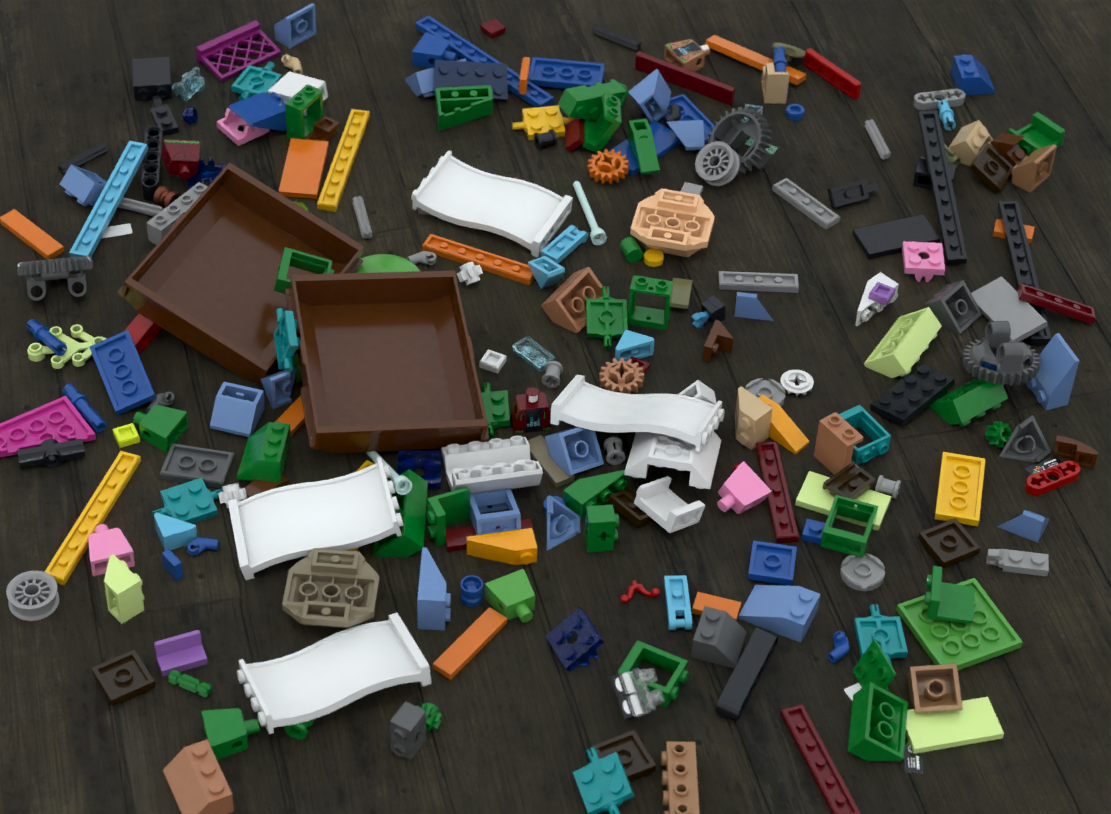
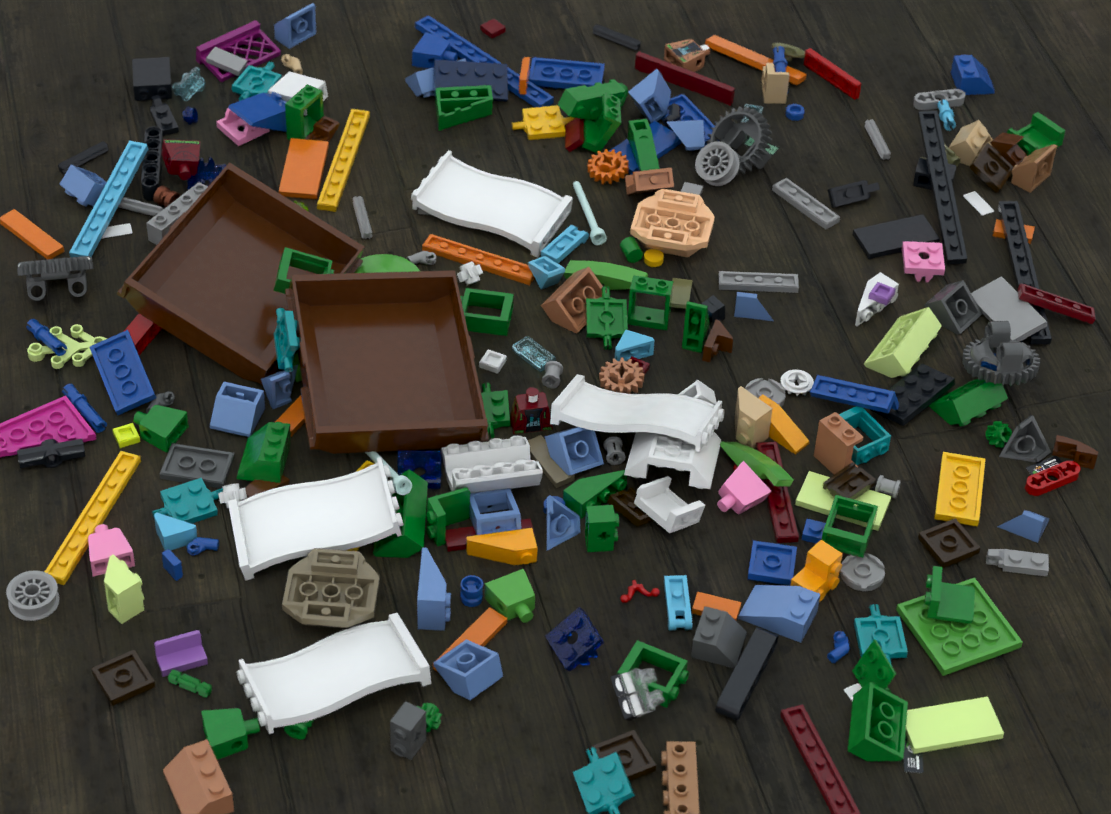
black bush [534,129,557,149] -> none
medium nougat slope [907,664,963,713] -> none
medium blue slope [1026,333,1079,410] -> none
none -> light grey tile [206,47,248,76]
none -> medium blue slope [433,639,503,700]
none -> green window [460,288,514,336]
none -> bright green slope [564,261,648,290]
none -> nougat panel [625,168,674,195]
none -> green slope [682,301,709,353]
none -> bright green slope [720,441,794,486]
none -> light orange brick [790,540,843,602]
none -> blue fence [810,375,899,413]
none -> white sticker [963,191,994,215]

